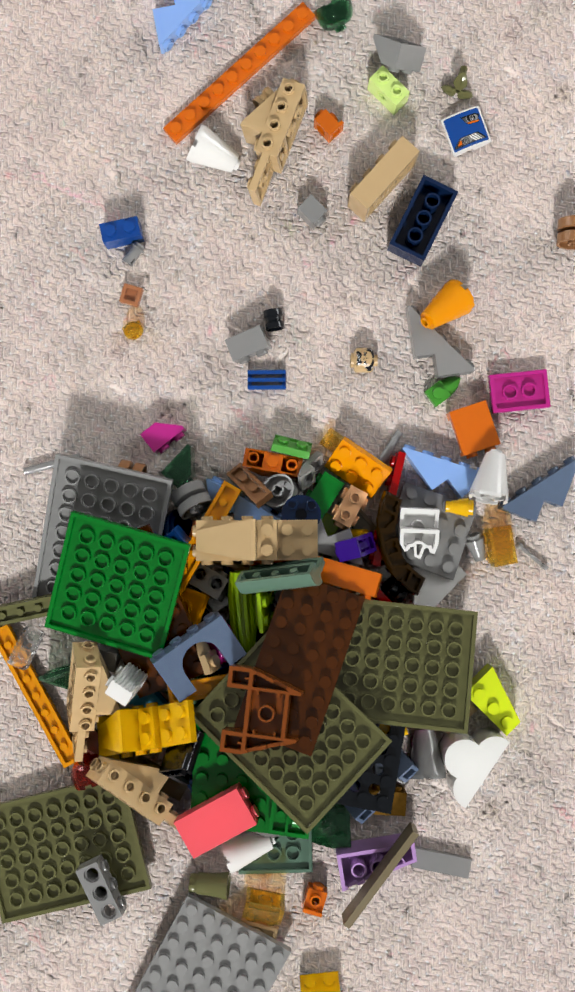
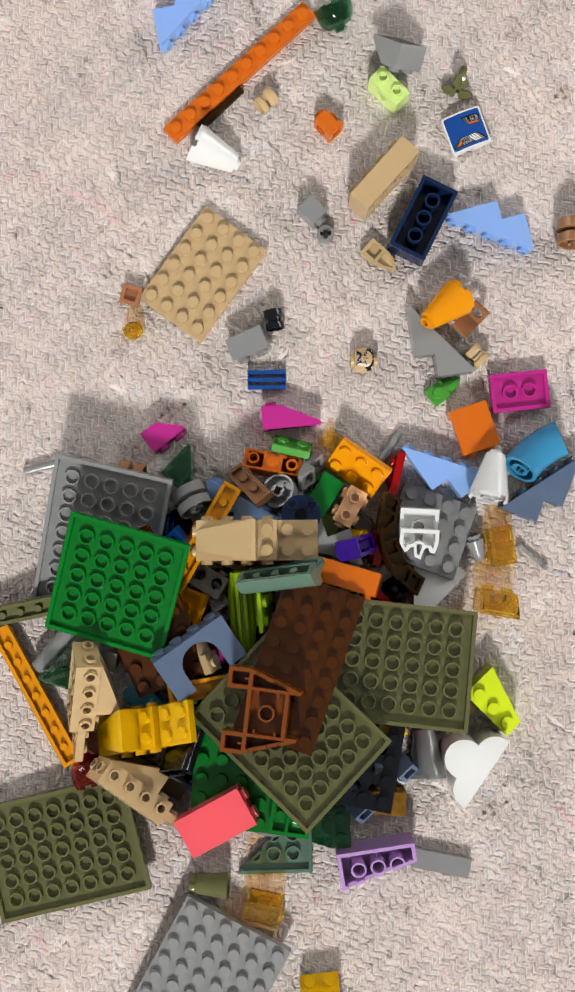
clear brick [7,625,45,670] -> none
light grey brick [75,854,127,926] -> none
blue brick [99,216,144,249] -> none
white brick [105,662,148,707] -> none
light grey pin [122,241,145,267] -> none
white cone [221,831,276,873] -> none
tan wedge [240,78,309,207] -> none
orange brick [302,882,327,917] -> none
dark tan tile [342,822,419,929] -> none
yellow cone [445,498,474,517] -> none
none -> light grey brick [32,631,77,673]
none -> tan plate [140,207,267,344]
none -> dark brown bar [198,86,244,128]
none -> dark pink slope [261,402,321,432]
none -> light grey bush [317,225,334,244]
none -> tan plate [360,238,396,271]
none -> light blue slope [444,201,534,255]
none -> medium nougat bracket [452,300,490,338]
none -> tan wheel [463,342,491,369]
none -> clear yellow slope [472,584,520,620]
none -> dark azure brick [506,421,569,482]

